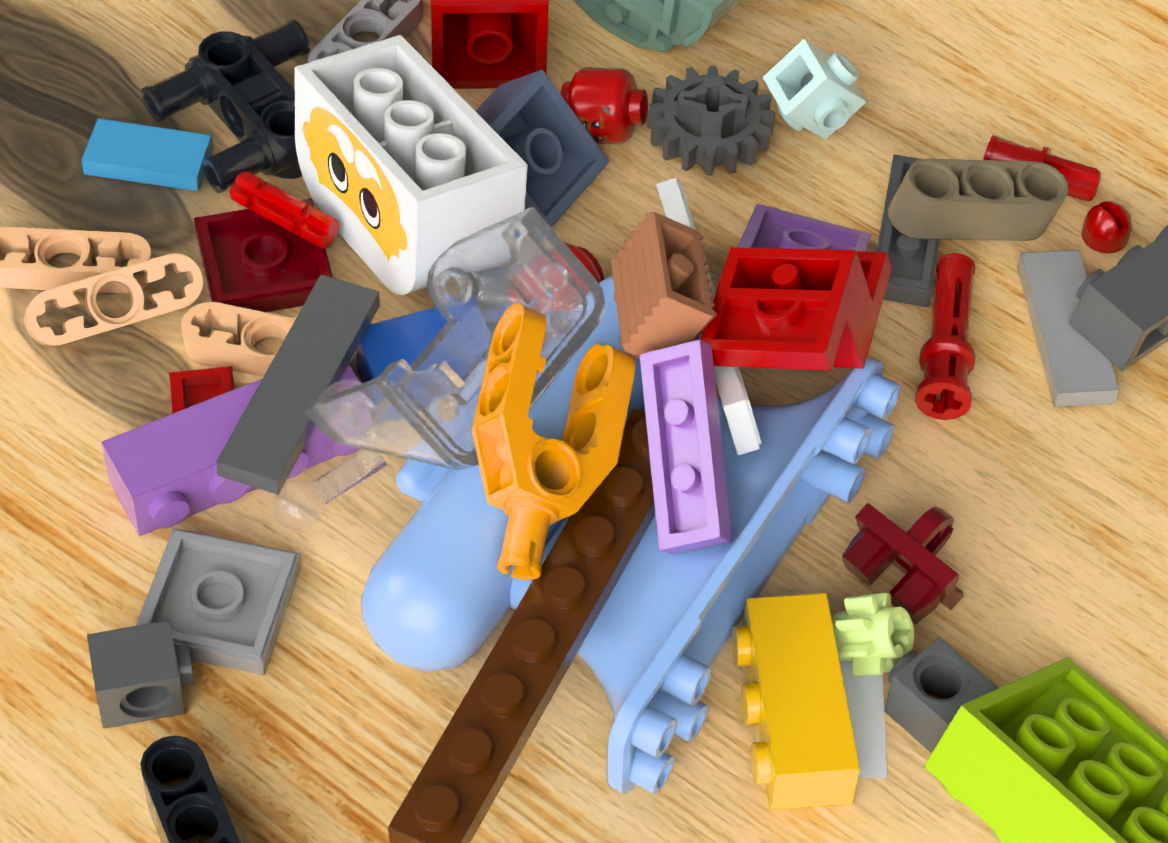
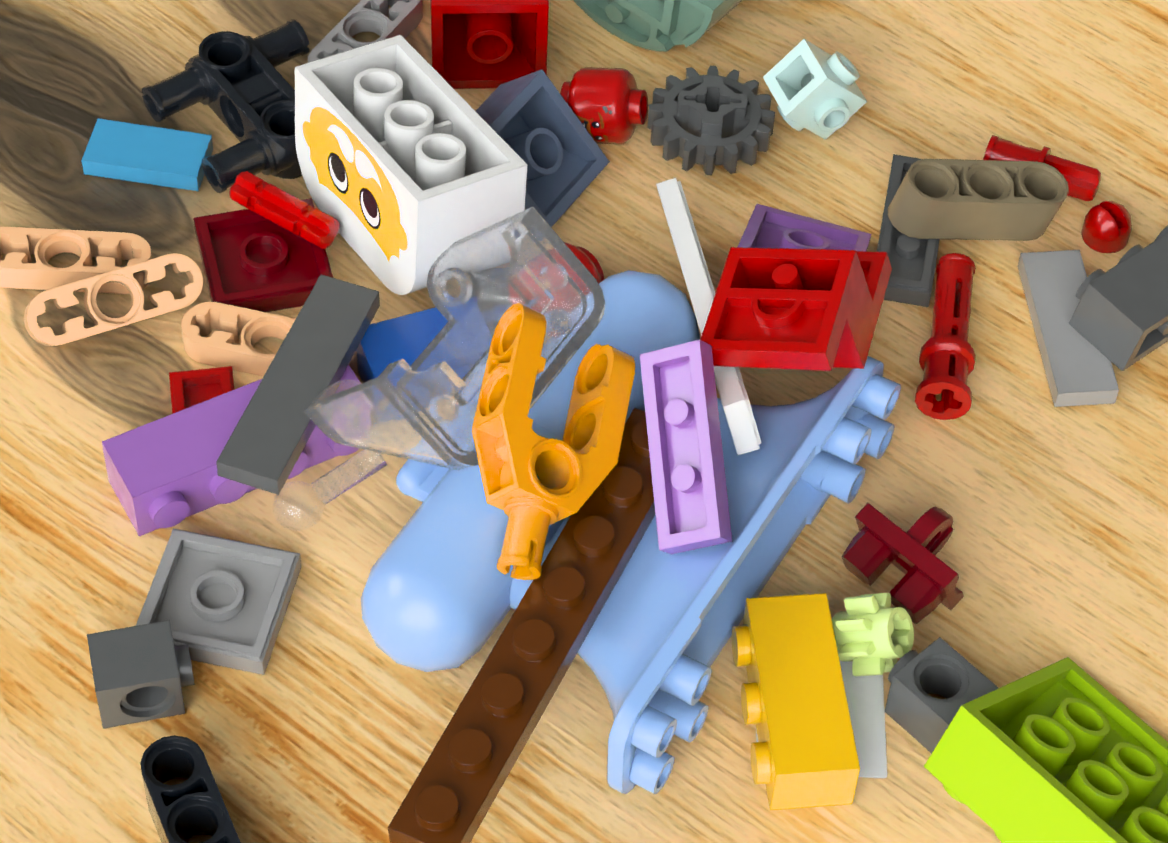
nougat brick [610,212,717,361] -> none

